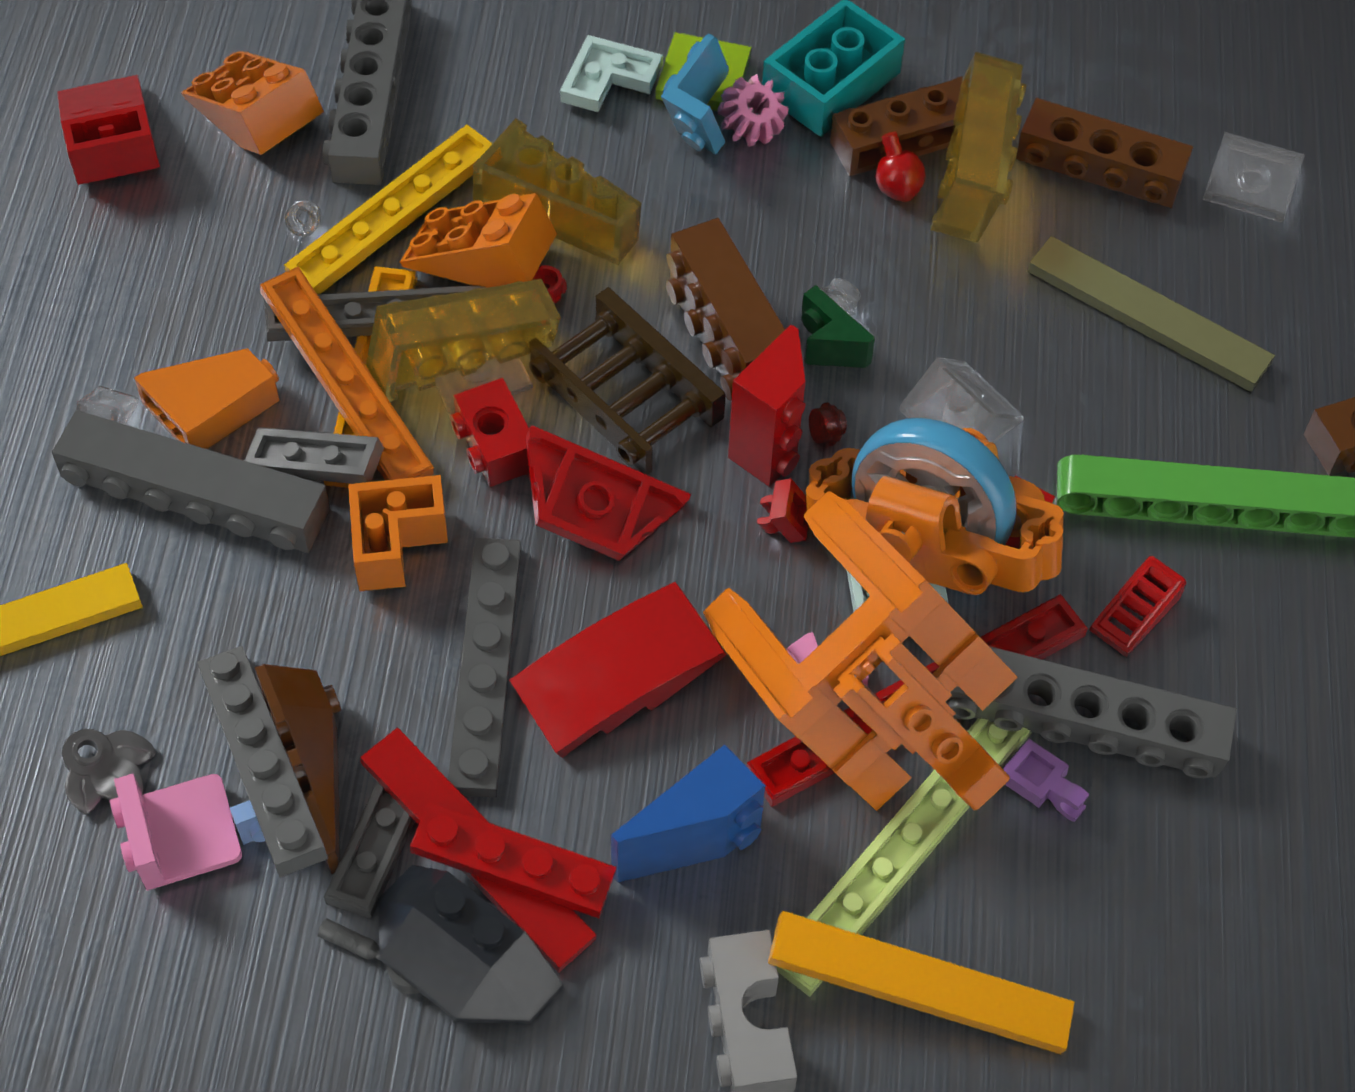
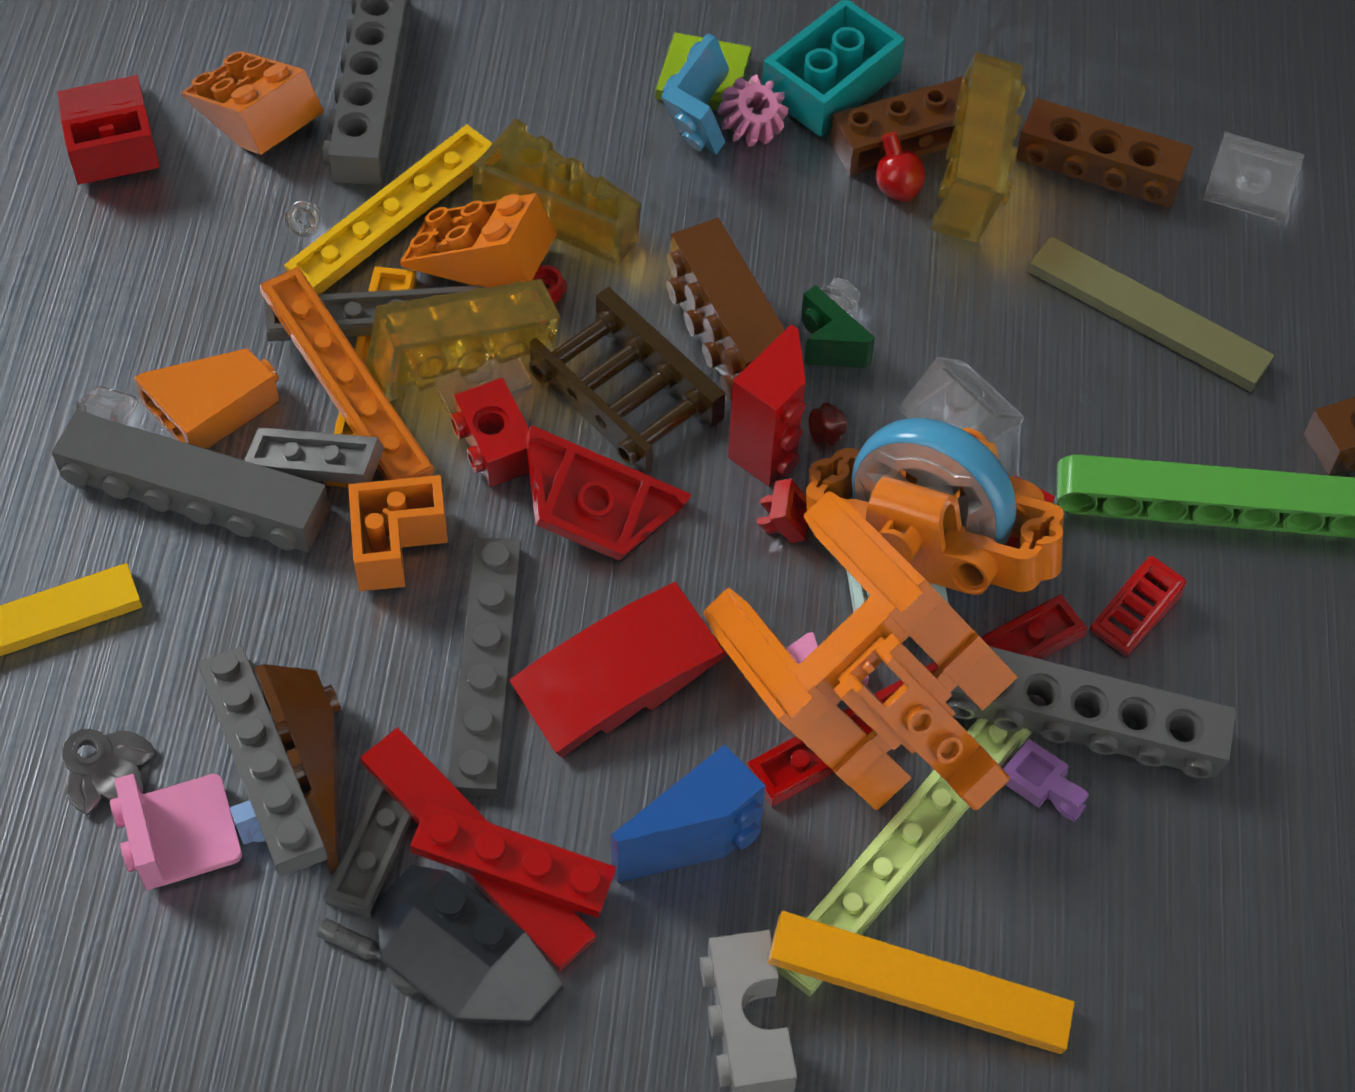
light aqua plate [560,35,663,112] -> none

